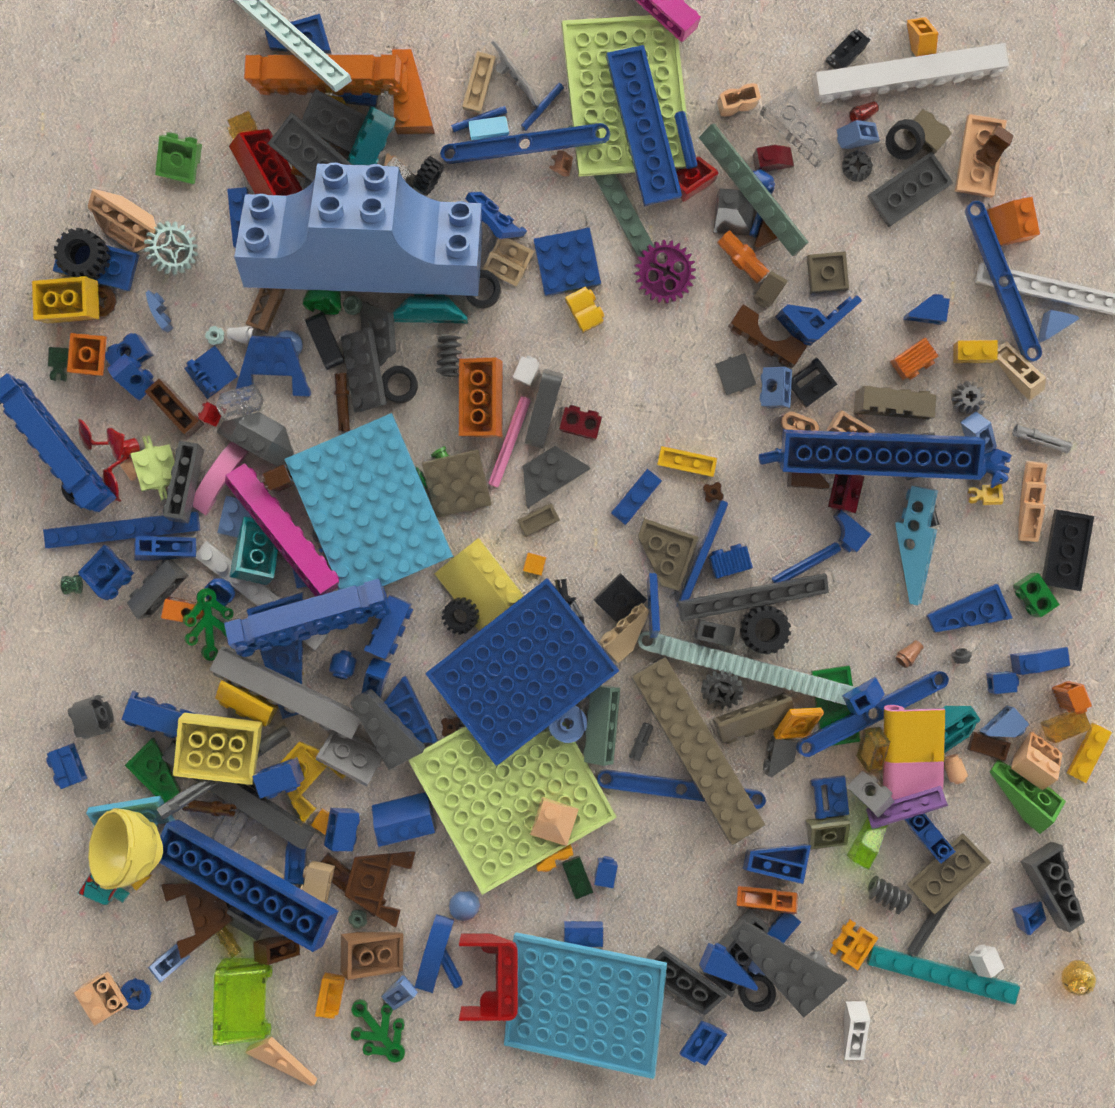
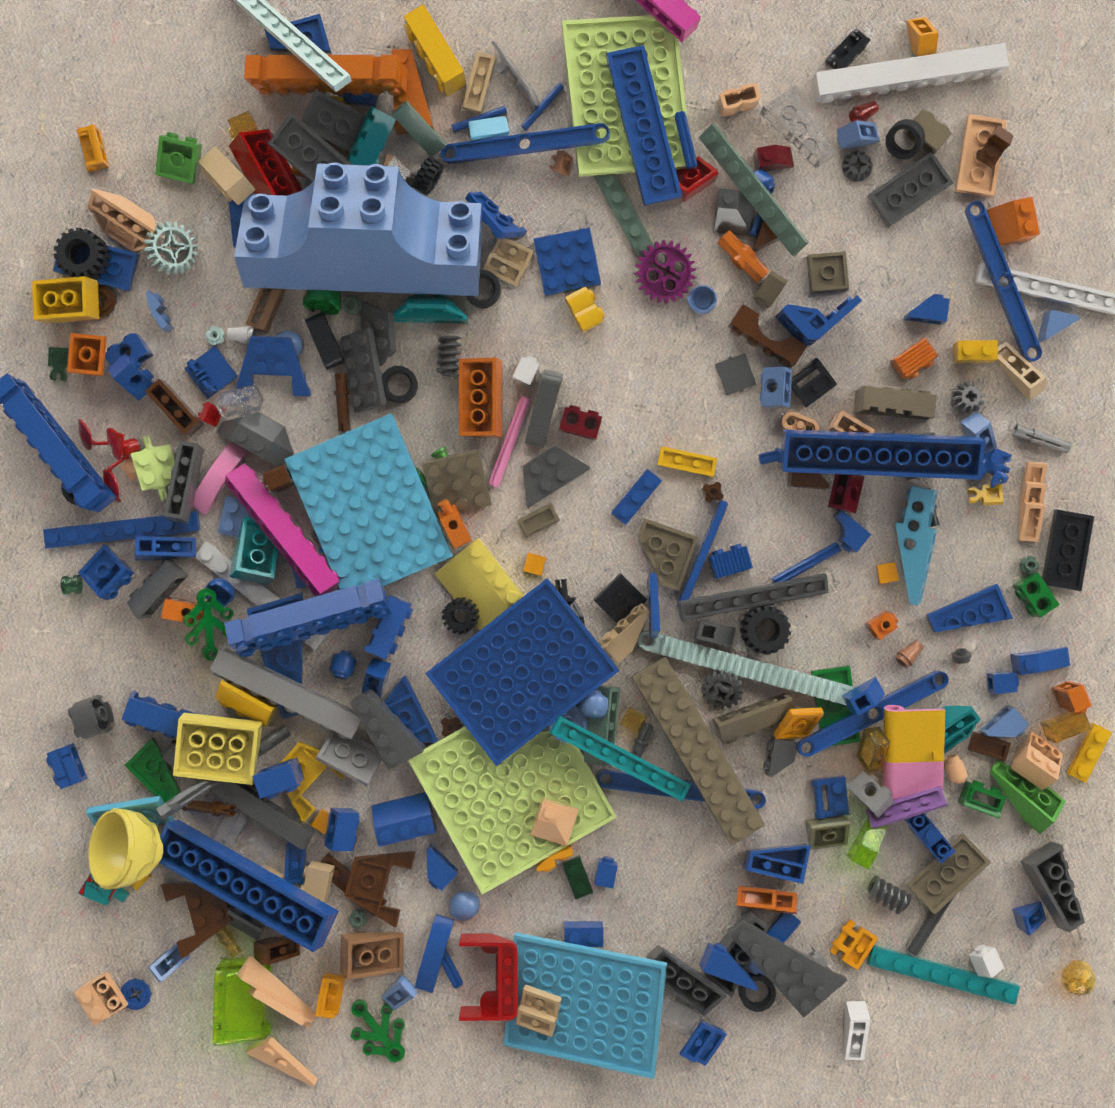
none -> light orange hinge [76,124,109,172]
none -> tan brick [198,146,256,205]
none -> light nougat wedge [237,956,315,1028]
none -> sand green tile [392,101,446,157]
none -> yellow brick [403,4,466,97]
none -> blue slope [427,844,459,891]
none -> orange torso [438,499,472,549]
none -> tan slope [516,985,562,1037]
none -> teal plate [549,715,691,802]
none -> medium blue hair [578,689,608,719]
none -> clear yellow plate [620,707,647,734]
none -> medium blue hair [687,285,717,315]
none -> orange brick [865,611,898,640]
none -> light orange tile [875,562,899,584]
none -> green window [958,780,1007,819]
none -> sand green plate [1020,556,1039,574]

